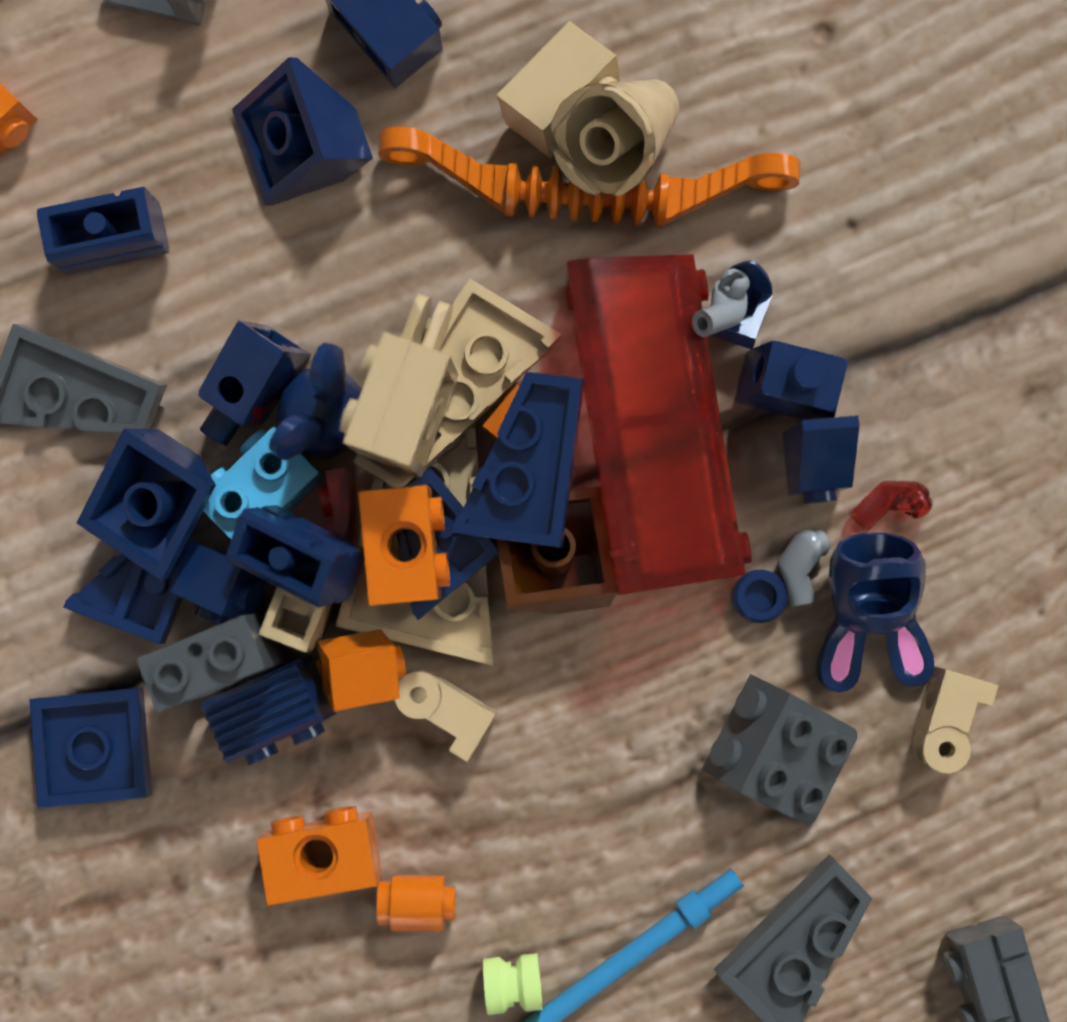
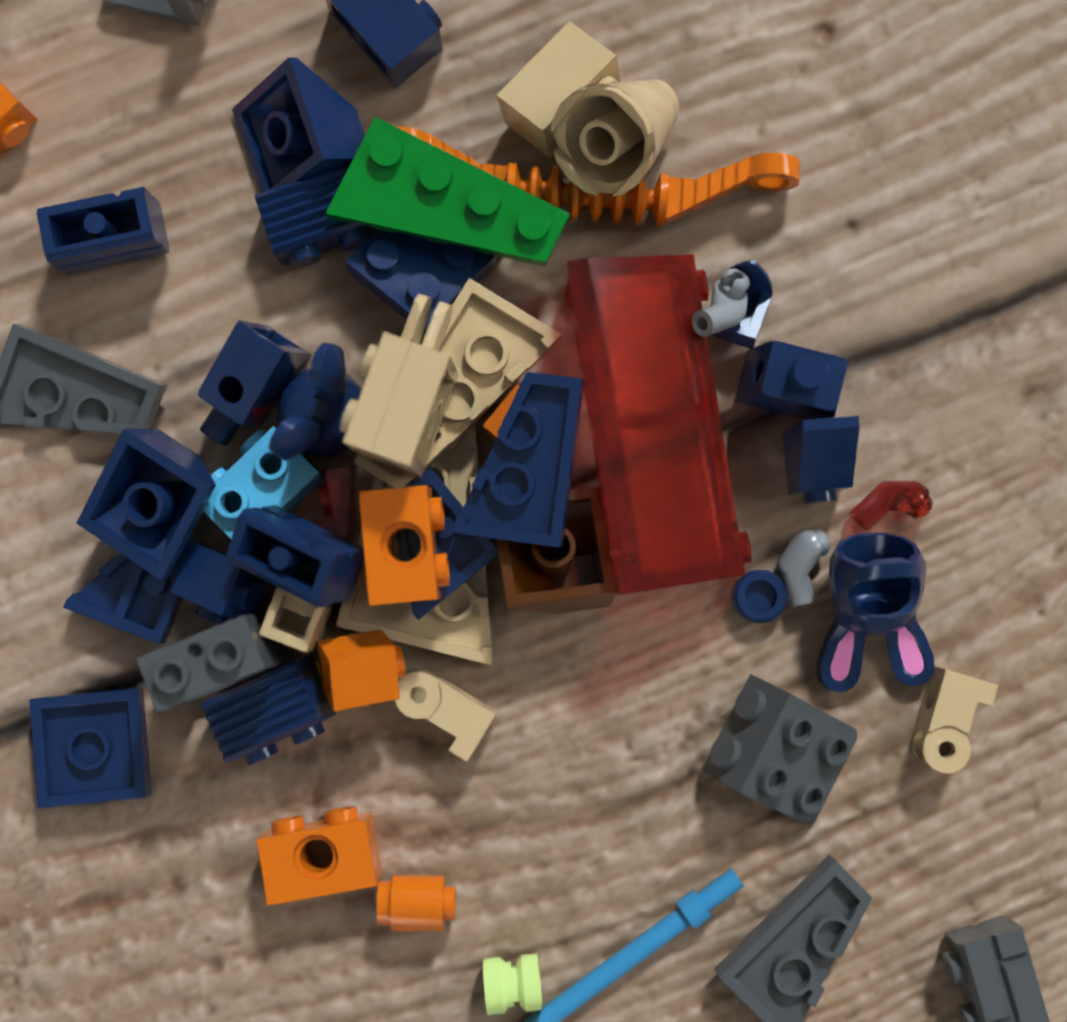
none -> dark blue brick [254,163,377,268]
none -> green wing [325,117,570,267]
none -> dark blue plate [345,230,497,335]

